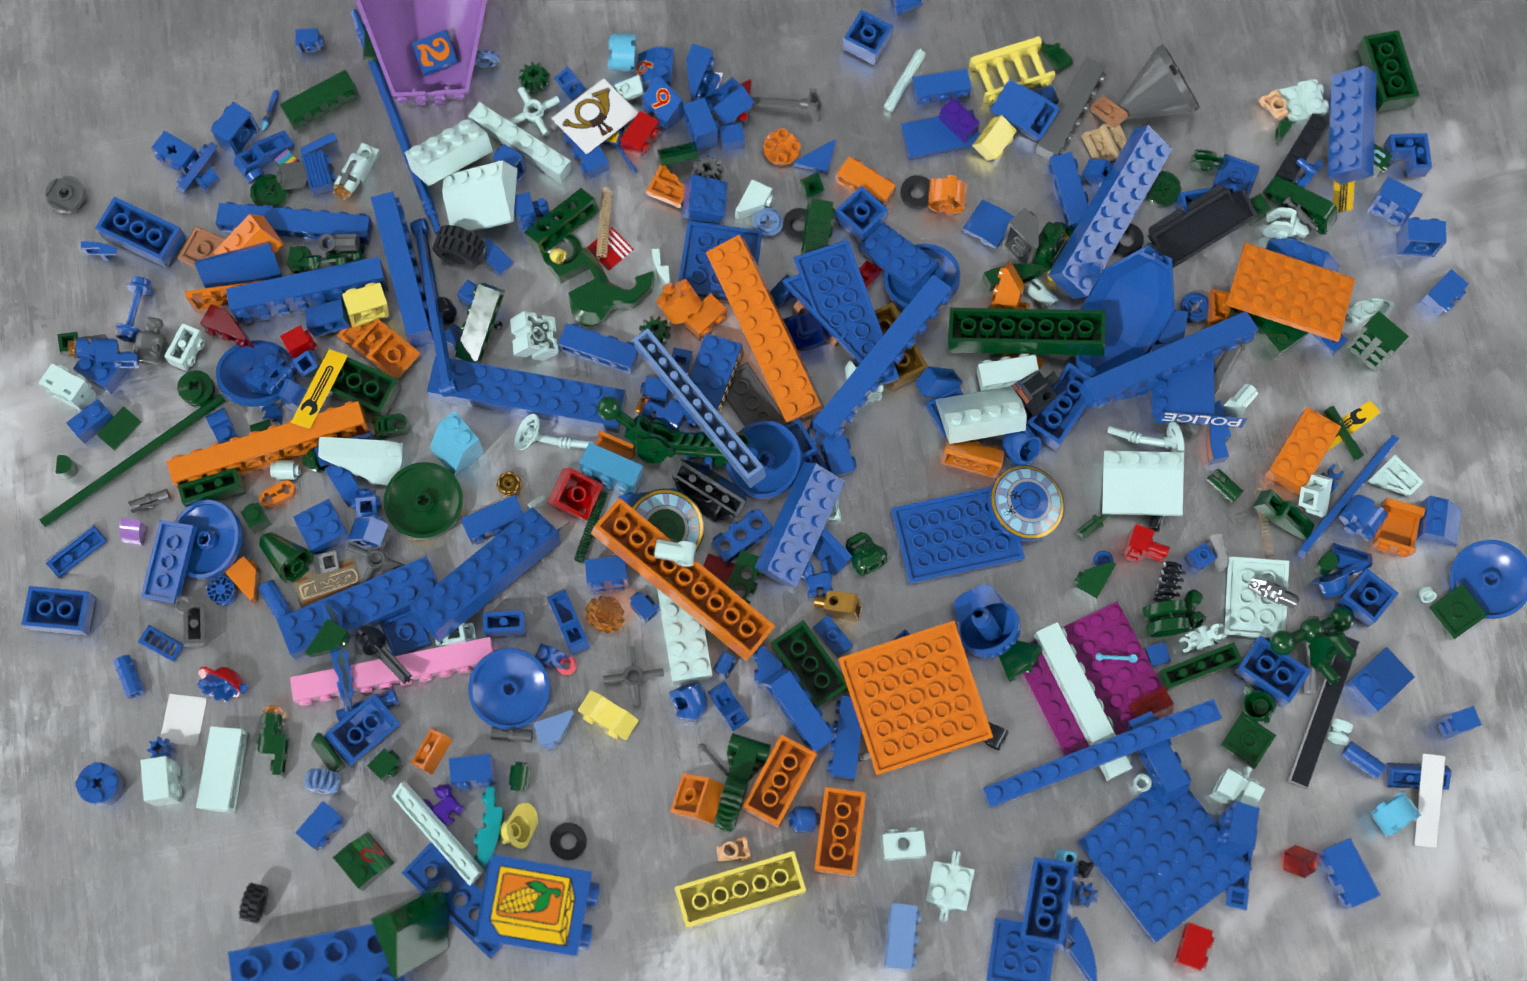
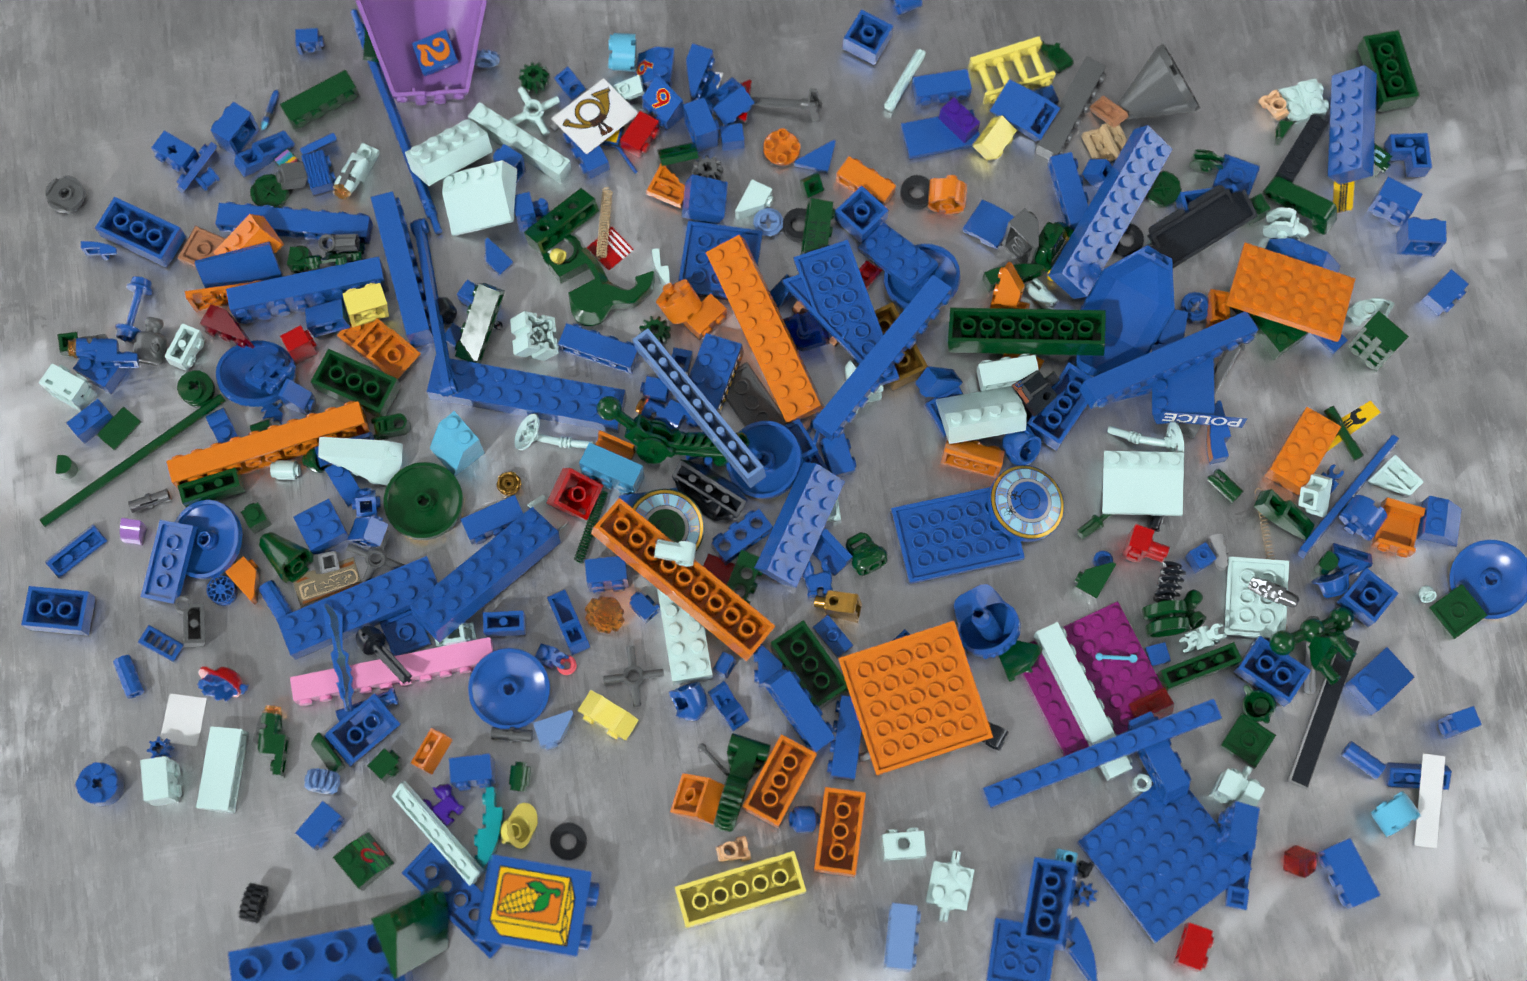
blue tile [245,167,264,184] -> none
orange beam [259,480,296,509] -> none
yellow sticker [291,349,348,429] -> none
blue brick [292,350,322,377] -> none
dark green slope [305,619,351,658] -> none
black tyre [432,225,485,268] -> none
light aqua piece [1223,383,1259,418] -> none
dark grey piece [1282,196,1318,231] -> none
blue plate [1293,157,1324,188] -> none
light aqua wheel [1327,719,1353,745] -> none

